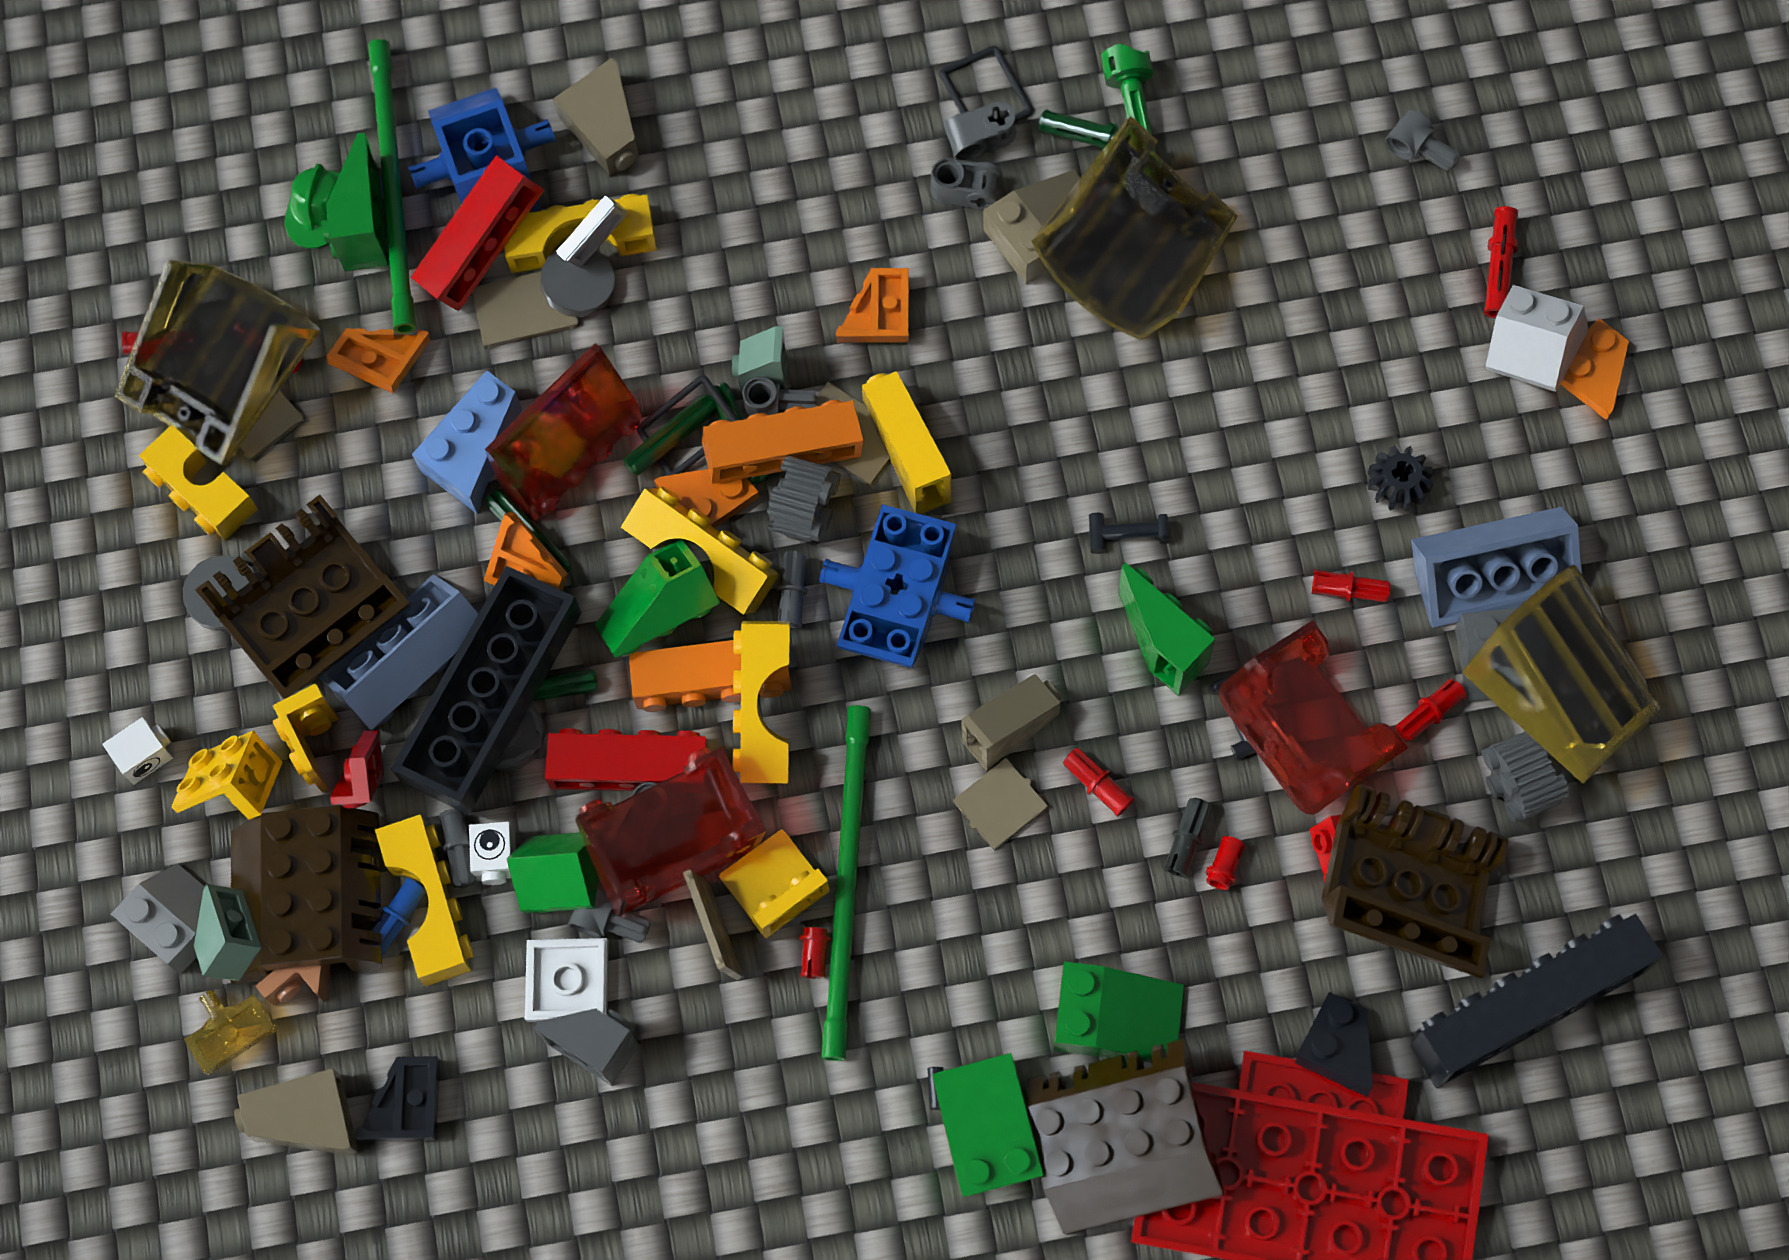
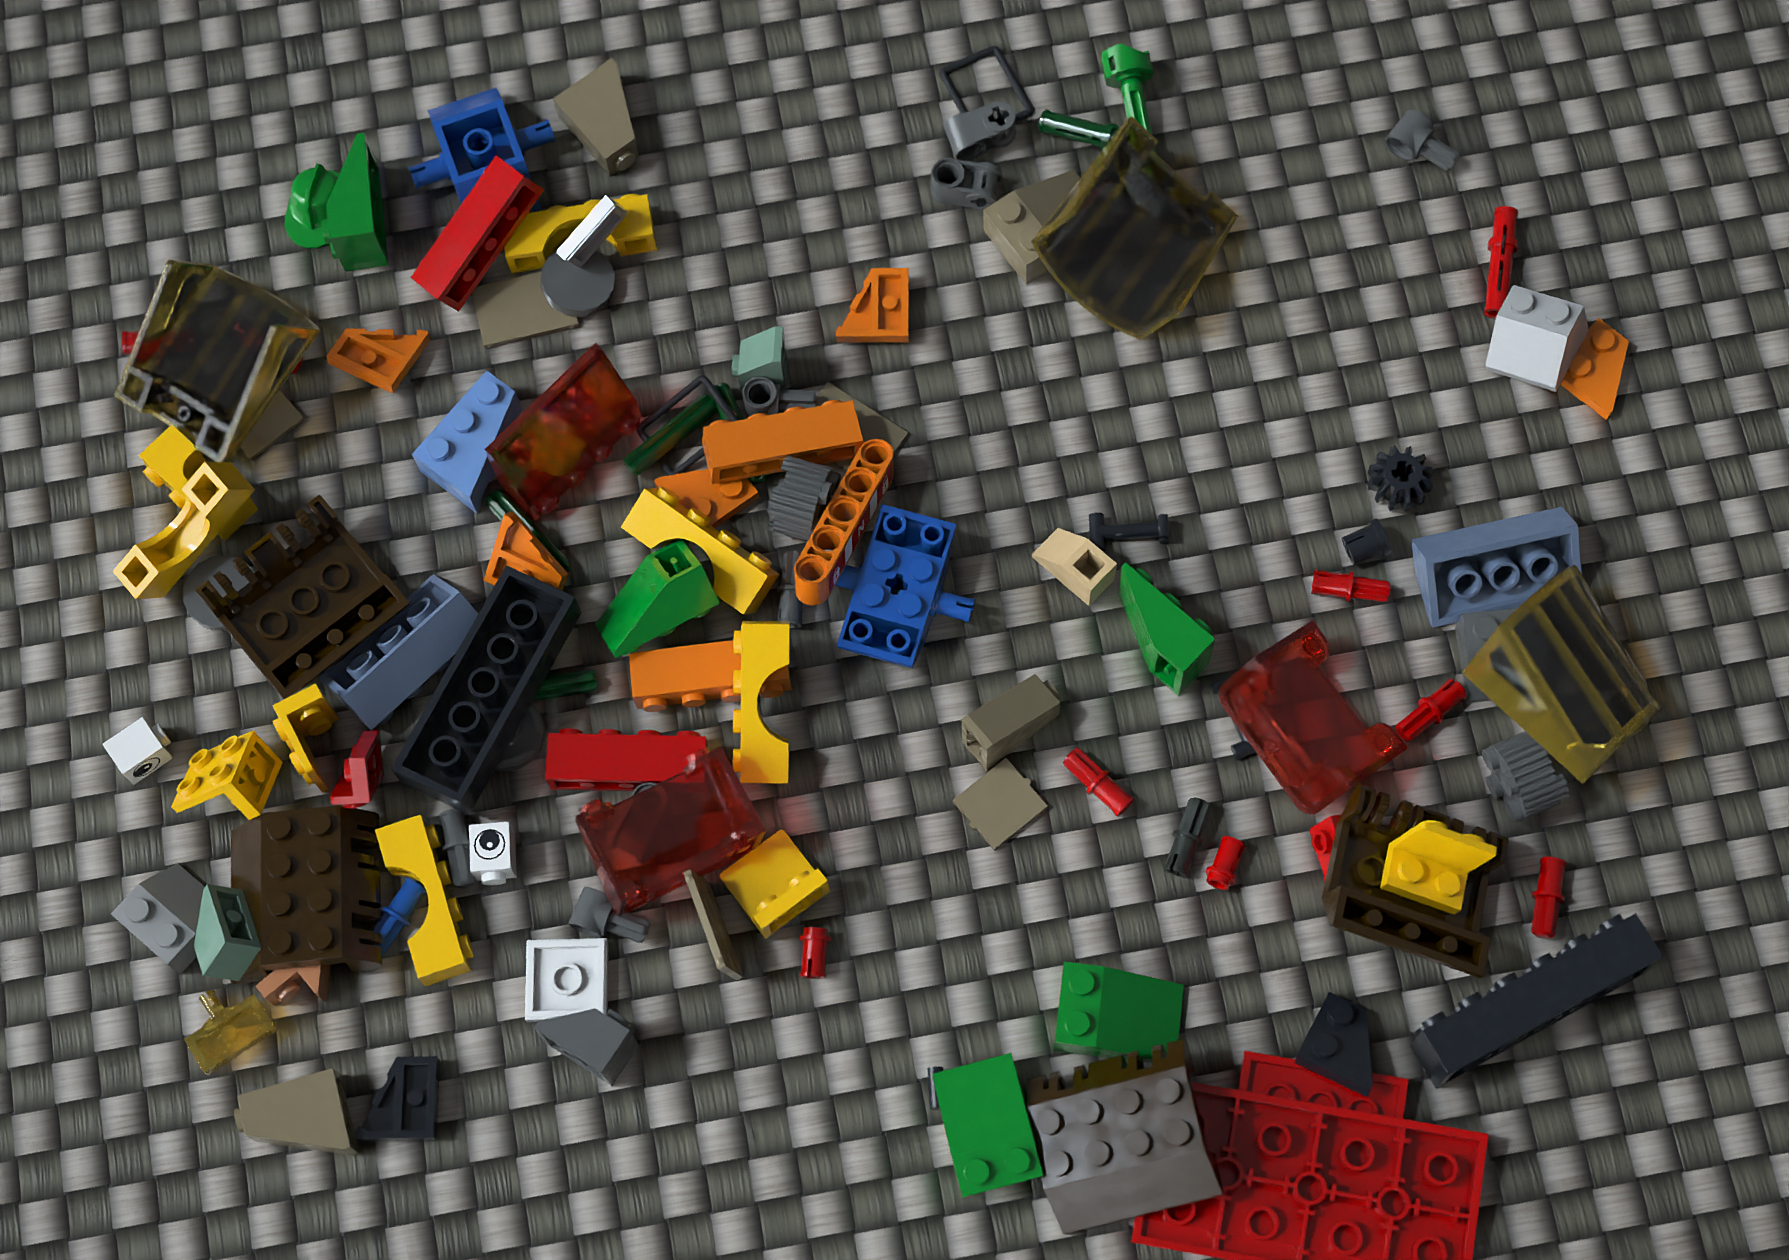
green piece [368,39,416,334] -> none
green slope [506,831,605,913] -> none
green piece [821,705,871,1062] -> none
yellow slope [862,371,951,514] -> none
none -> yellow arch [113,462,255,599]
none -> orange beam [794,439,894,605]
none -> tan slope [1032,528,1117,606]
none -> black bush [1341,518,1392,566]
none -> yellow bracket [1380,820,1497,914]
none -> red axle [1531,857,1567,939]

